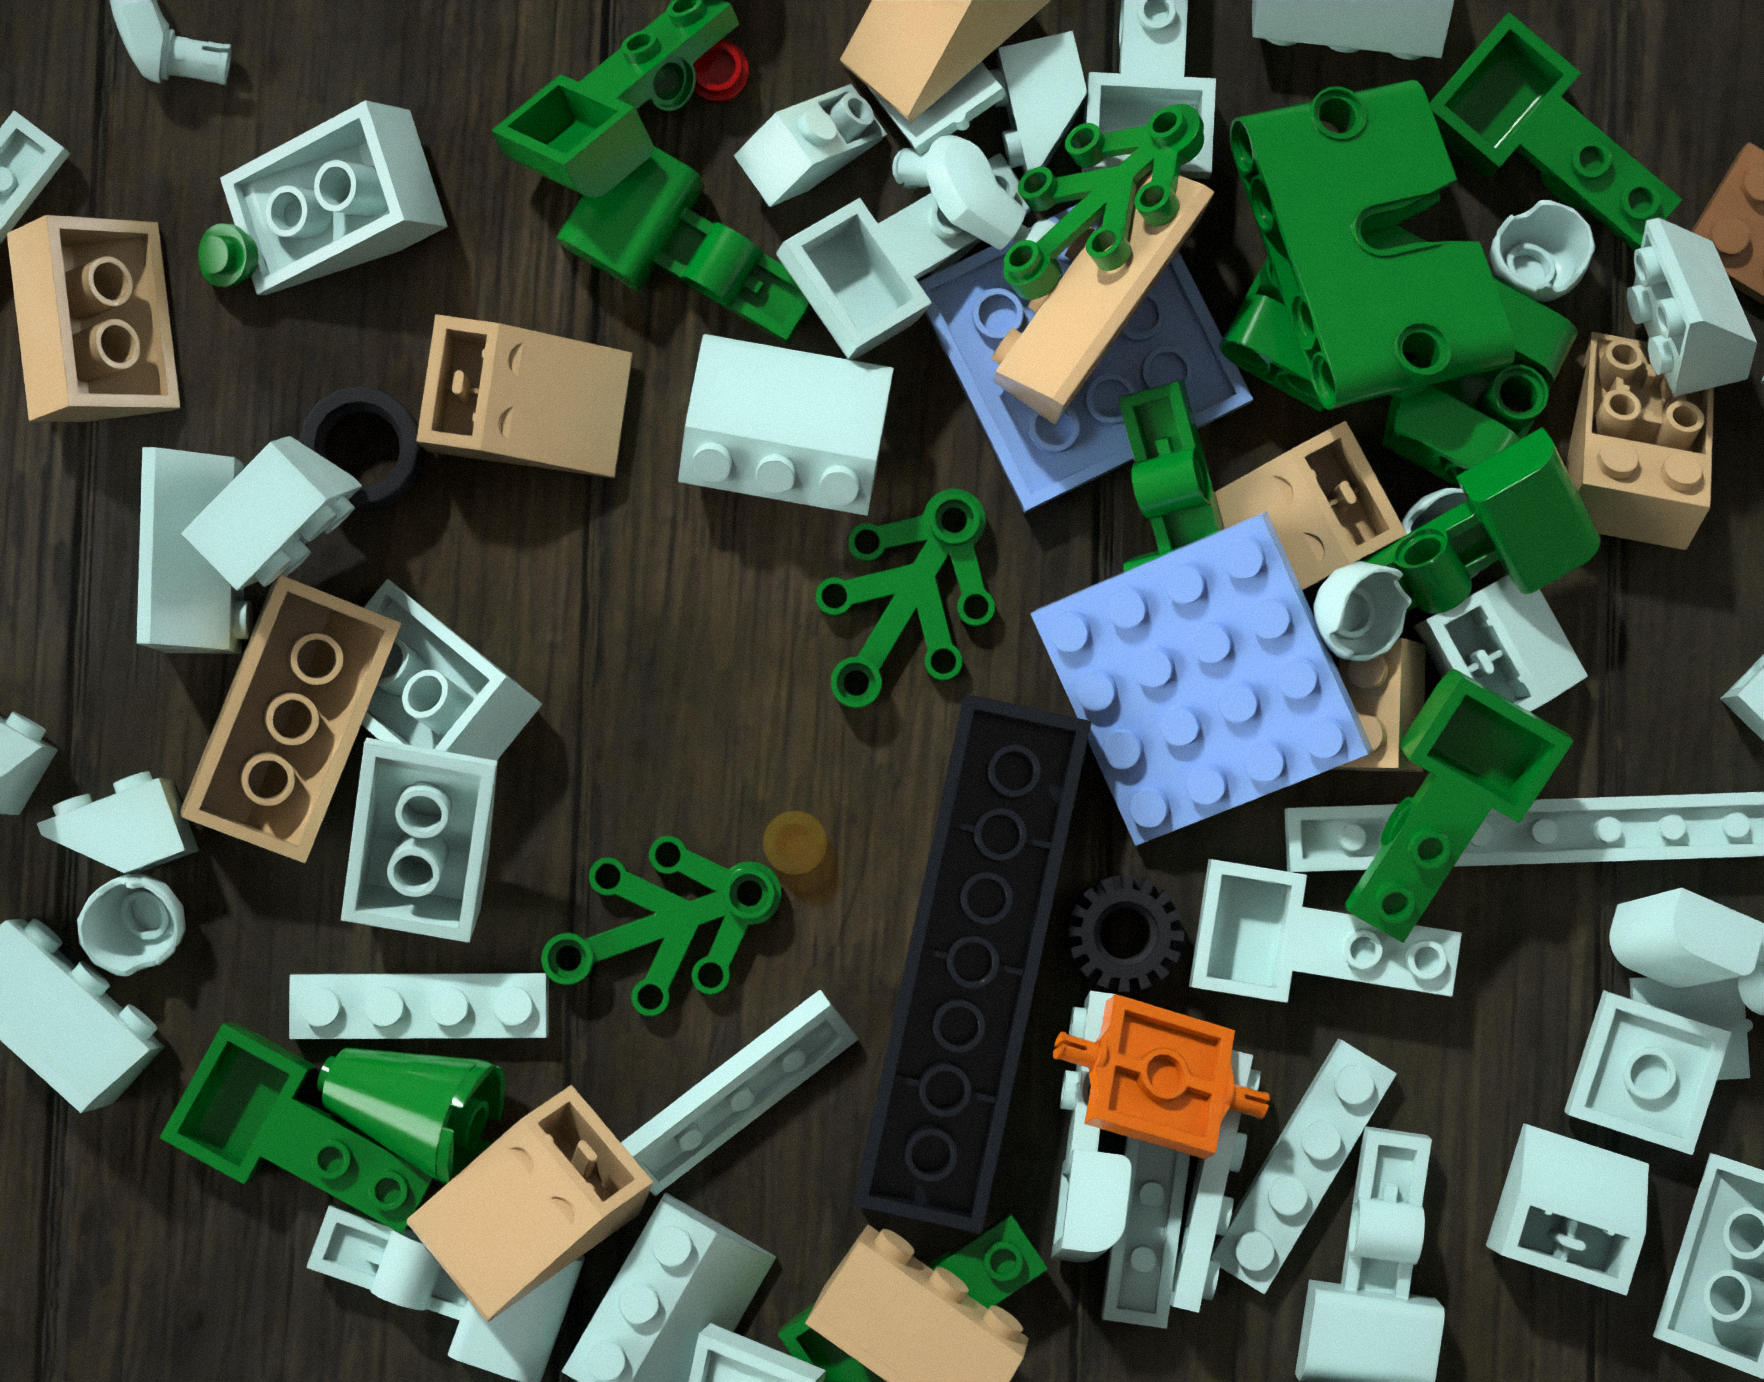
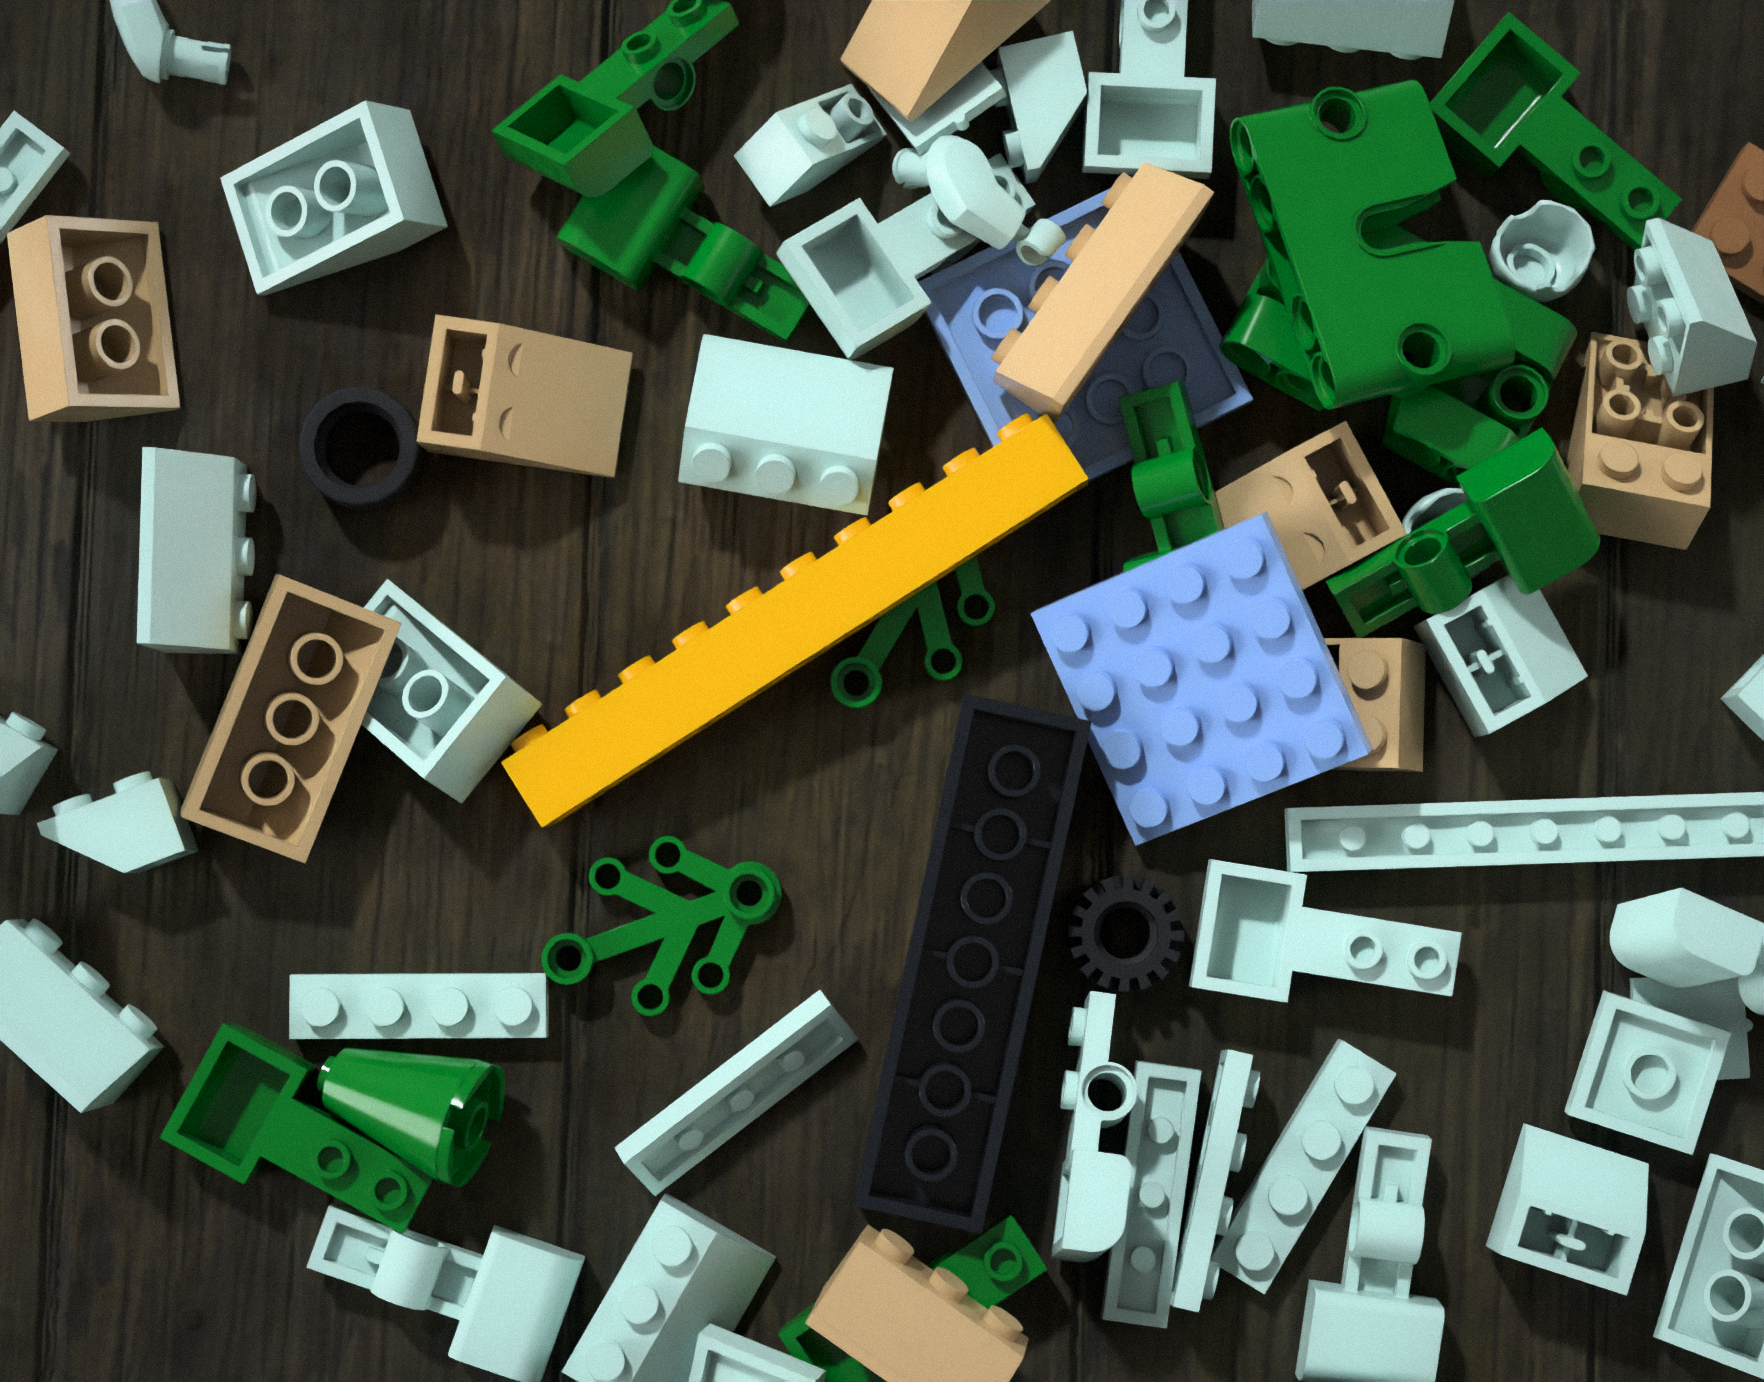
light aqua hair [77,873,186,977] -> none
light aqua slope [181,436,362,591] -> none
green plate [198,223,258,288] -> none
light aqua slope [341,738,498,943] -> none
tan slope [406,1085,653,1323] -> none
red plate [692,39,749,103] -> none
clear yellow plate [763,811,827,875] -> none
green plant [1004,104,1204,300] -> none
orange plate [1053,994,1270,1159] -> none
light aqua hair [1313,561,1412,661] -> none
green plate [1345,669,1574,943] -> none
none -> yellow brick [501,412,1089,828]

